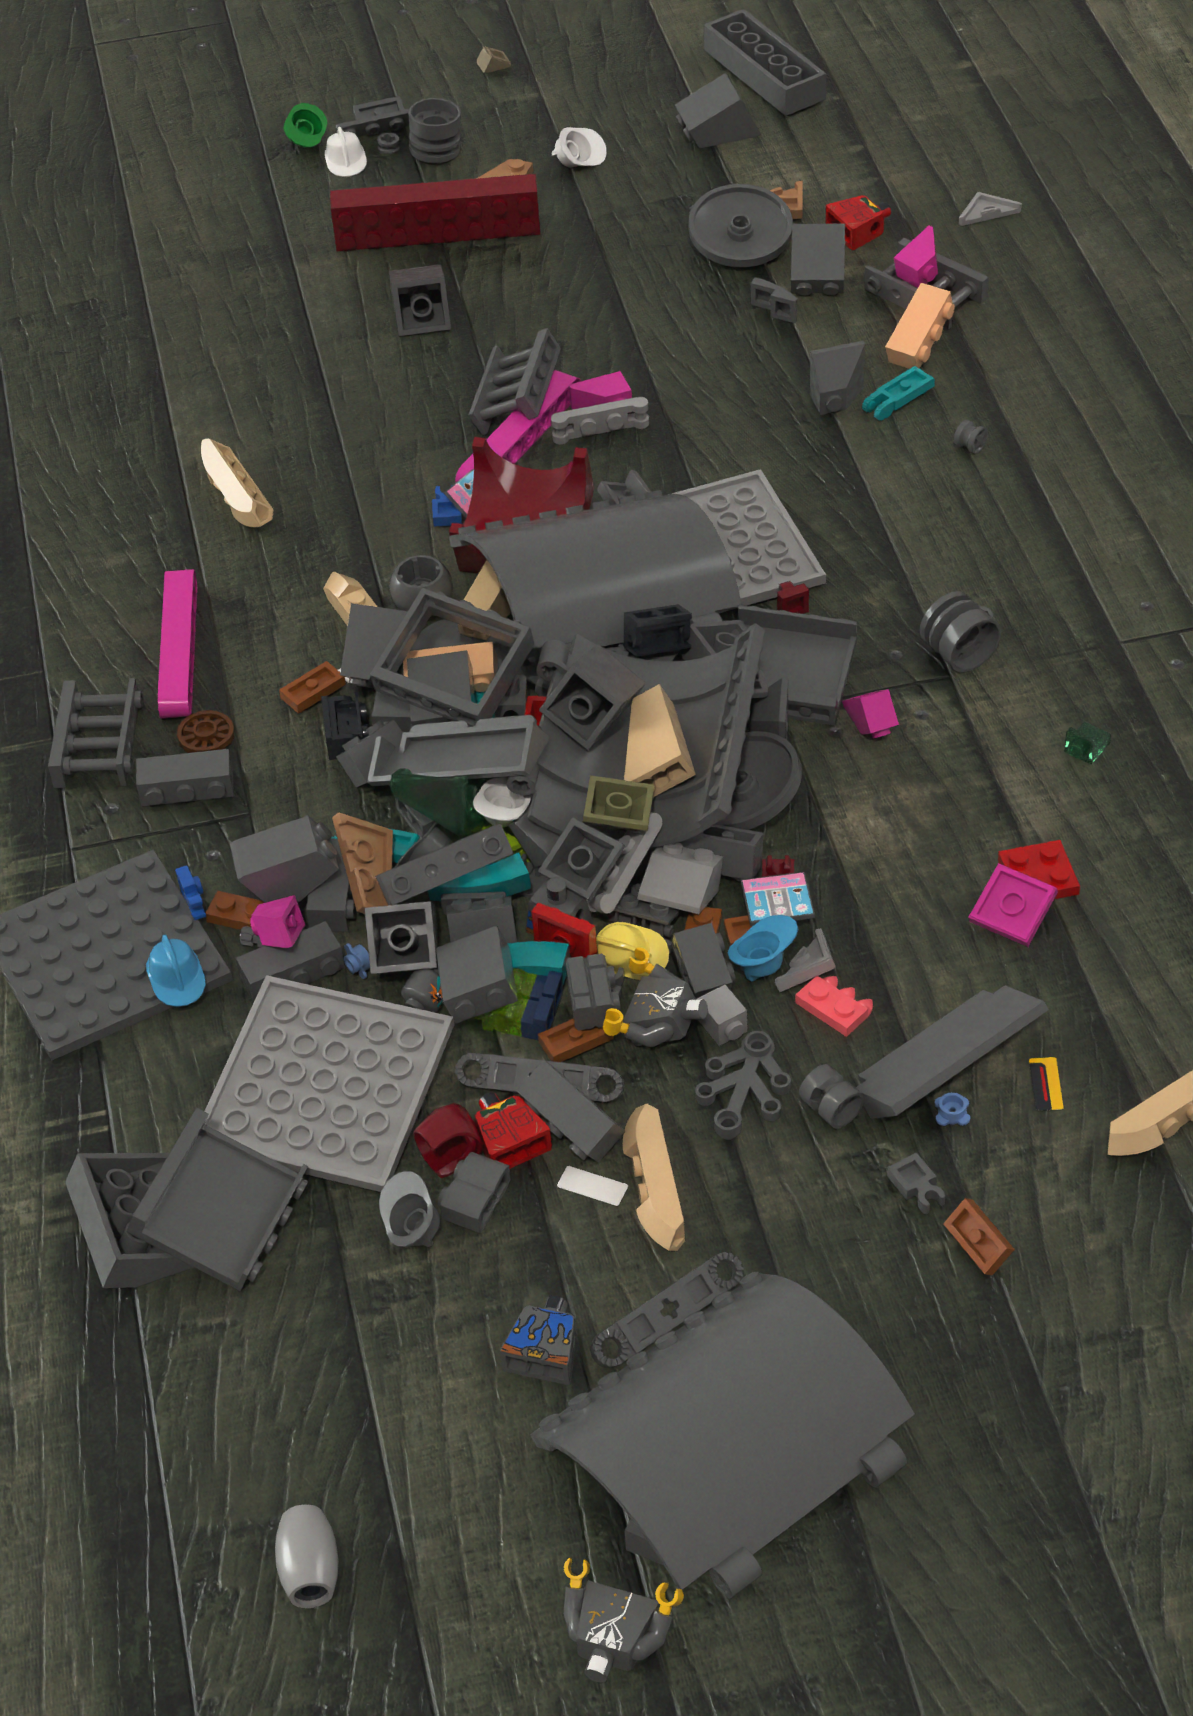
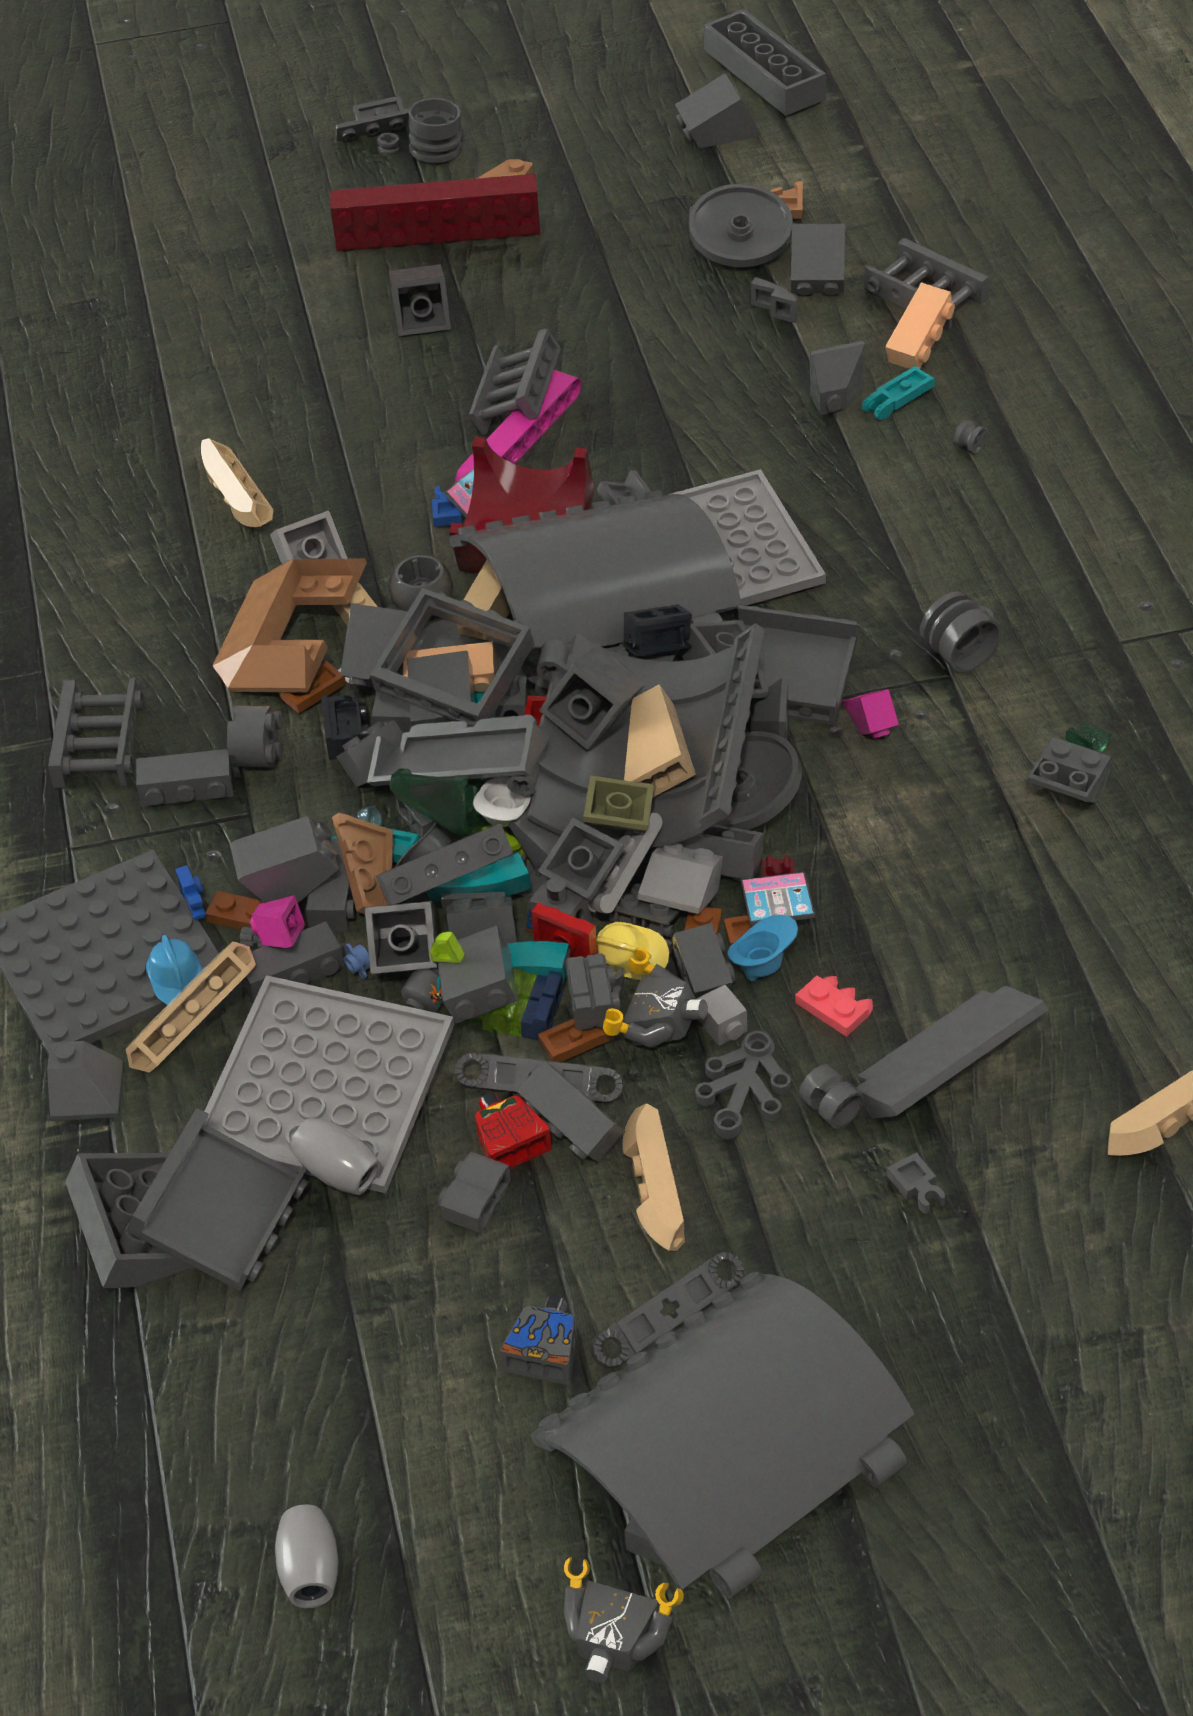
dark pink beam [158,569,197,719] -> none
reddish brown wheel [177,710,234,753] -> none
green piece [283,103,328,148] -> none
white piece [324,127,367,177] -> none
dark grey piece [379,1171,440,1247] -> none
dark red piece [413,1103,484,1178] -> none
dark tan slope [476,46,511,73] -> none
white piece [551,127,607,168] -> none
light grey plate [551,397,649,445] -> none
white sticker [557,1166,628,1206] -> none
dark pink slope [569,371,632,413] -> none
light grey tile [775,928,836,992] -> none
dark red tile [777,581,809,614] -> none
red torso [826,195,891,251] -> none
dark pink slope [894,226,938,288] -> none
medium blue plate [935,1093,970,1126] -> none
dark orange plate [943,1198,1015,1275] -> none
light grey tile [958,192,1022,226] -> none
dark pink tile [968,863,1058,947] -> none
red plate [998,840,1080,899] -> none
sticker [1029,1057,1064,1110] -> none
none -> dark grey slope [47,1041,124,1121]
none -> tan brick [126,941,256,1073]
none -> medium nougat slope [213,558,367,692]
none -> dark grey brick [227,706,283,768]
none -> light grey slope [270,511,348,563]
none -> light grey piece [290,1117,380,1195]
none -> clear light blue hinge [356,806,382,826]
none -> lime tile [430,932,465,963]
none -> dark grey slope [1027,737,1111,803]

